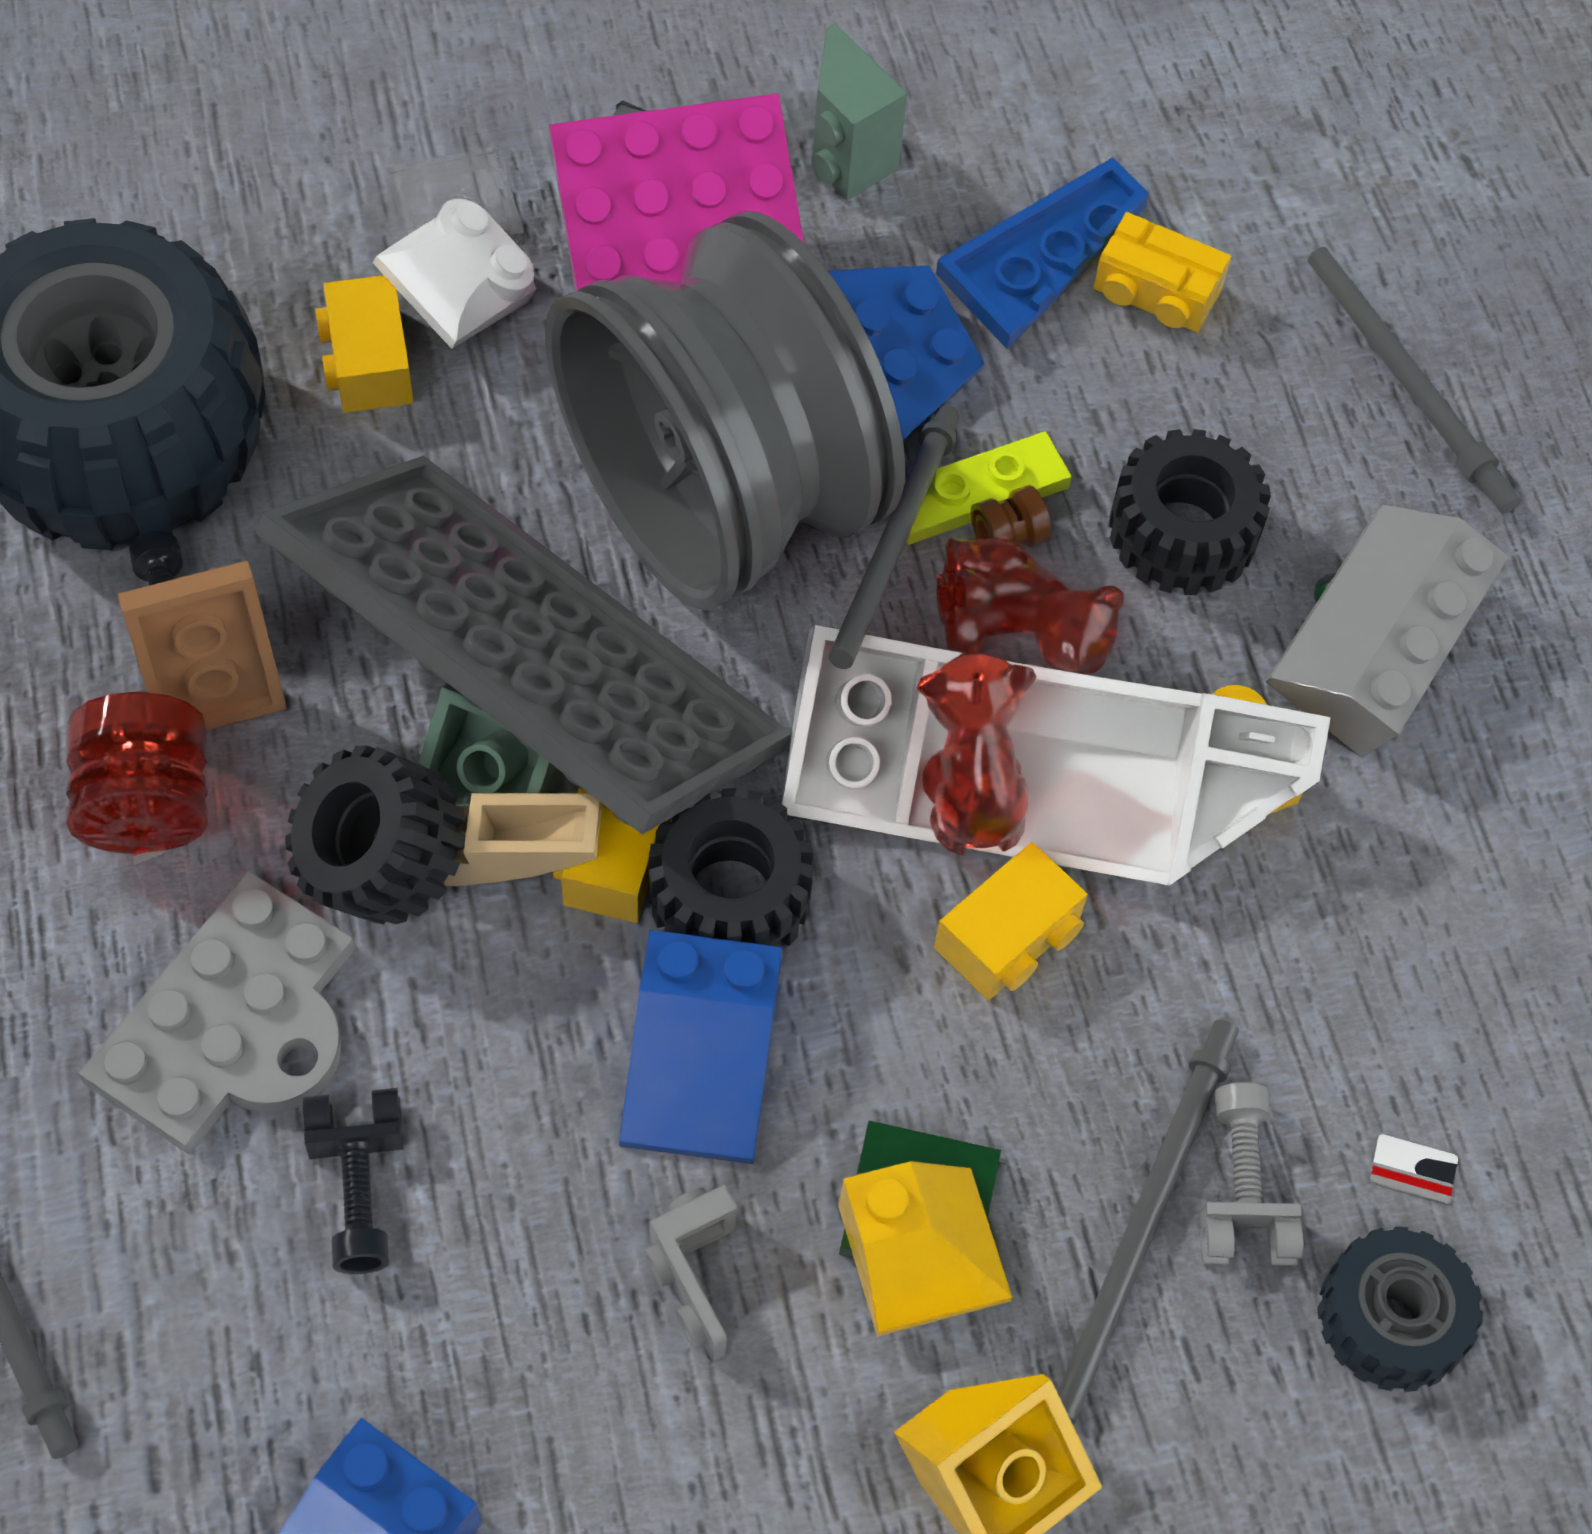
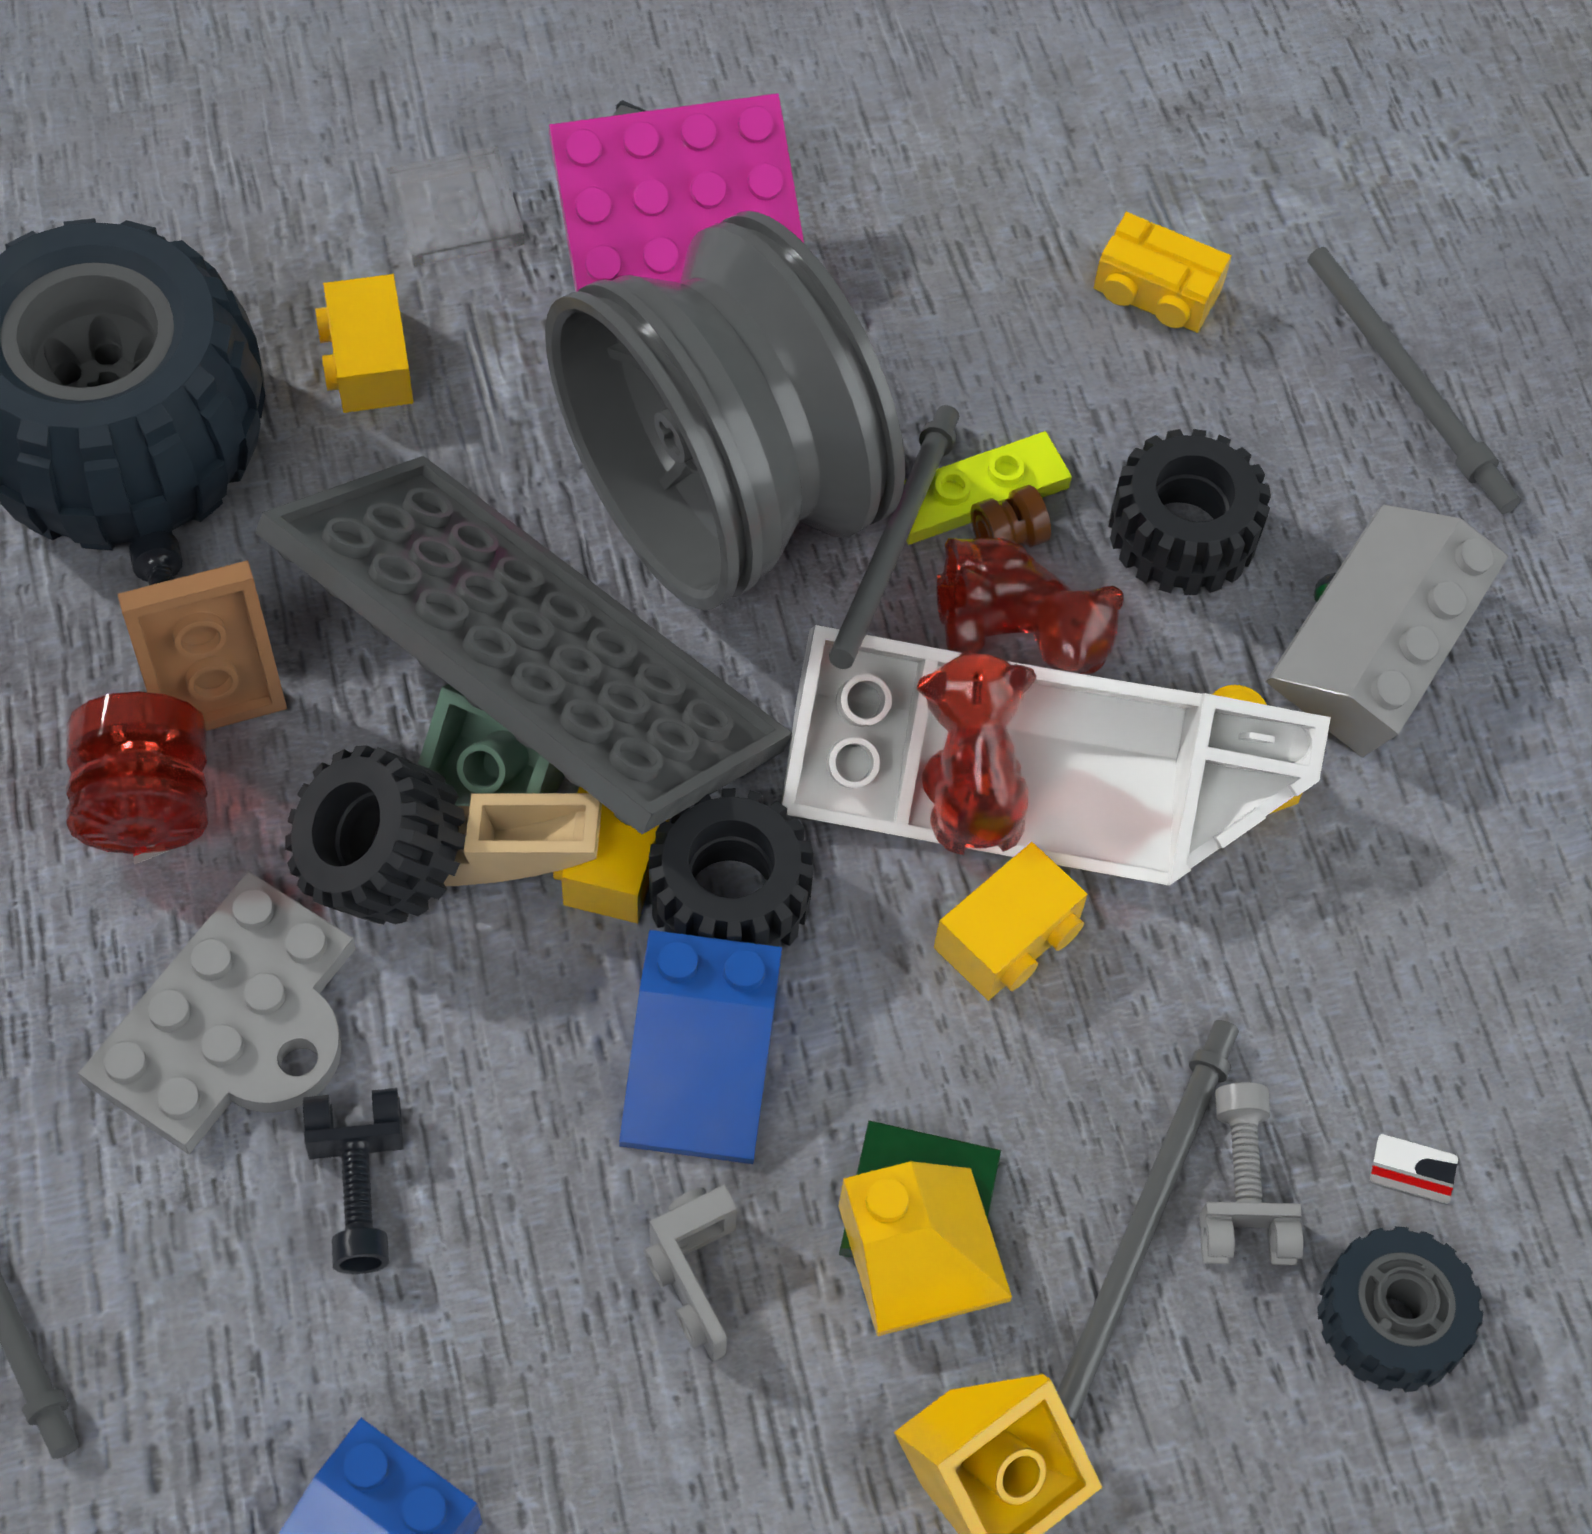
white slope [373,199,536,349] -> none
sand green slope [812,23,907,200] -> none
blue wing [828,265,985,443] -> none
blue wing [936,157,1149,349] -> none

